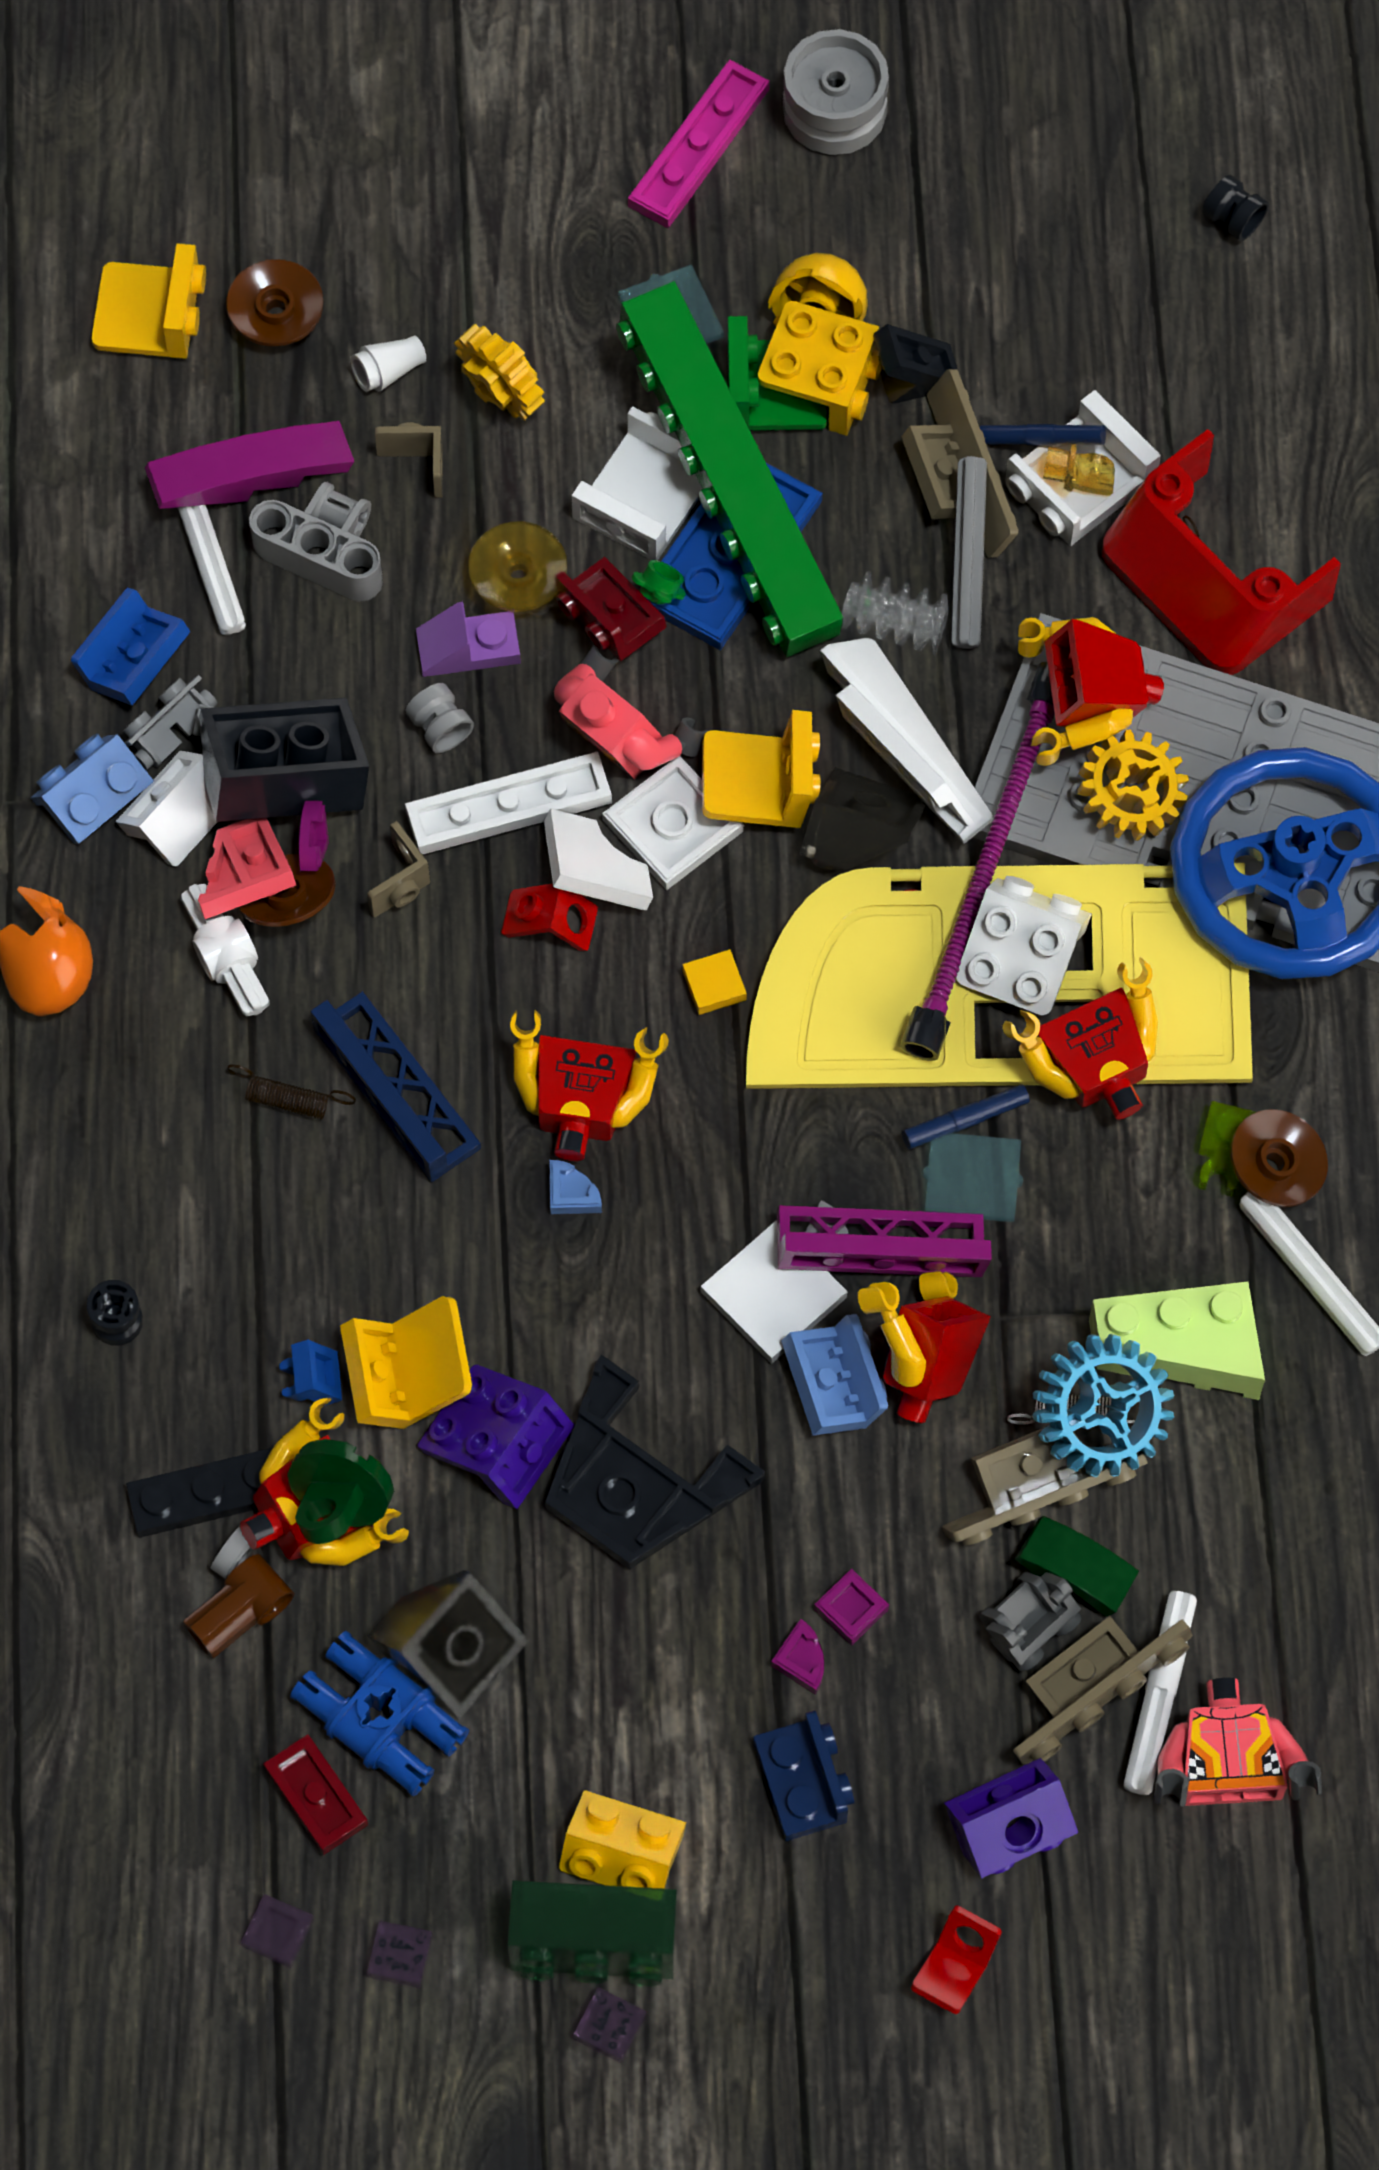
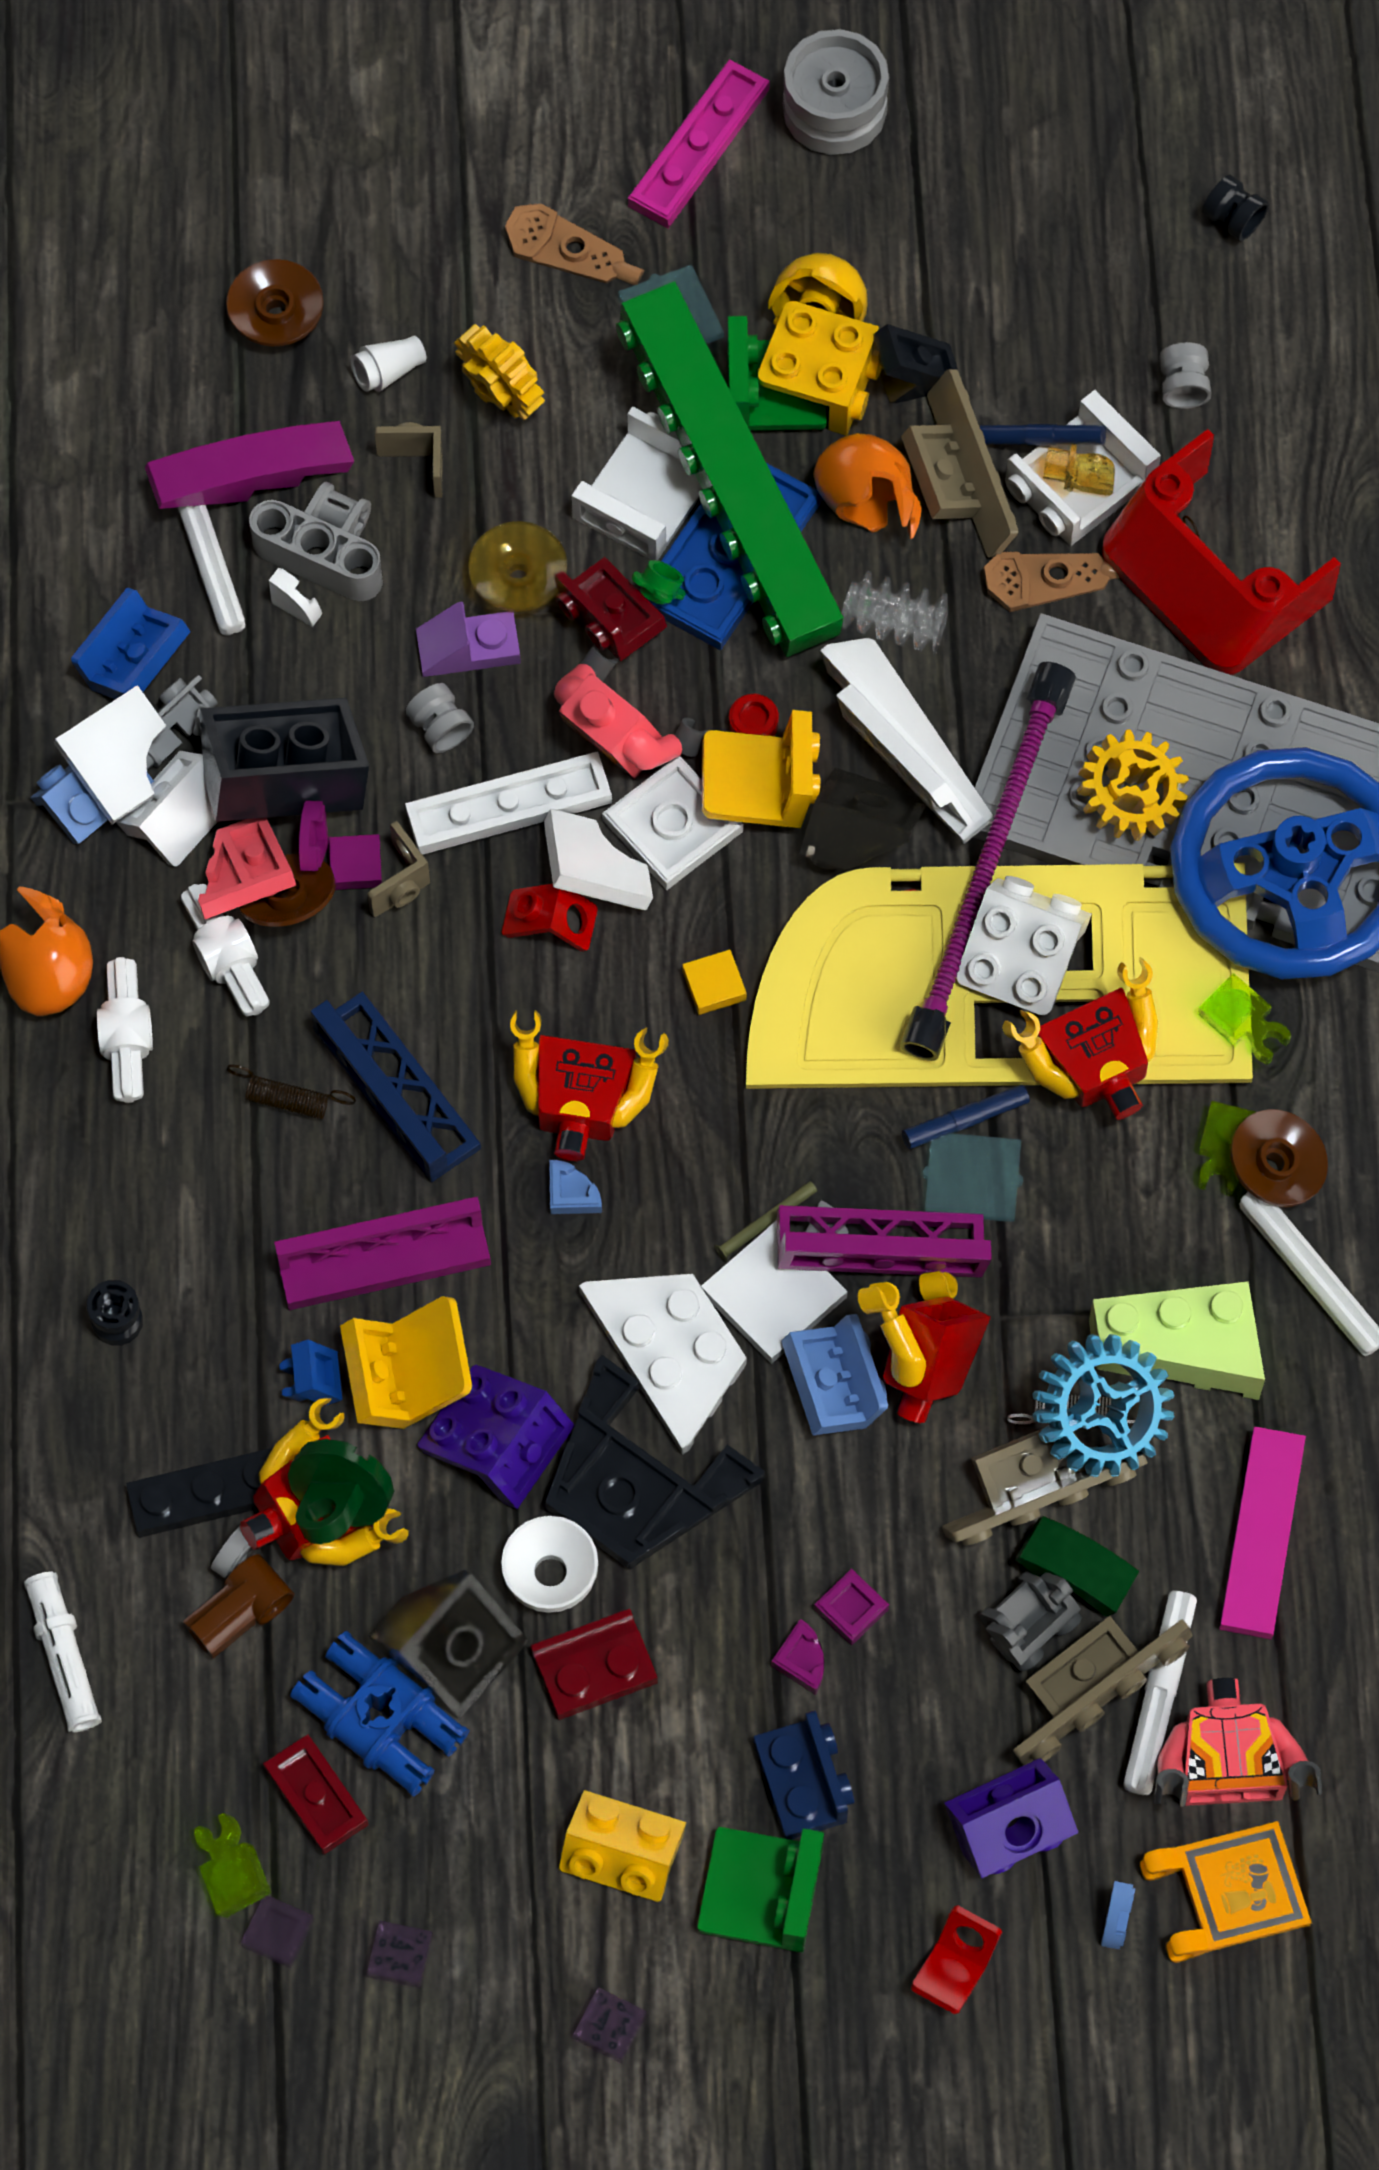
yellow bracket [92,243,206,359] -> none
clear green brick [508,1880,677,1986] -> none
light grey axle [951,456,987,649] -> none
red torso [1018,617,1164,766] -> none
none -> white pin [24,1571,102,1732]
none -> white tile [54,685,166,824]
none -> white axle [97,957,153,1103]
none -> clear neon green plate [194,1813,271,1918]
none -> white tile [269,568,322,627]
none -> magenta fence [274,1196,491,1311]
none -> magenta tile [329,834,382,890]
none -> white piece [501,1516,598,1613]
none -> medium nougat piece [505,204,644,286]
none -> dark red plate [531,1608,658,1721]
none -> white wing [579,1274,747,1455]
none -> green bracket [698,1827,824,1953]
none -> olive piece [714,1181,817,1262]
none -> red tile [729,694,779,737]
none -> orange helmet [813,433,922,539]
none -> medium nougat piece [983,552,1119,612]
none -> medium blue tile [1101,1881,1135,1950]
none -> light orange flag [1140,1821,1312,1963]
none -> light grey wheel [1160,342,1211,409]
none -> clear neon green plate [1198,973,1292,1065]
none -> dark pink tile [1219,1426,1306,1640]

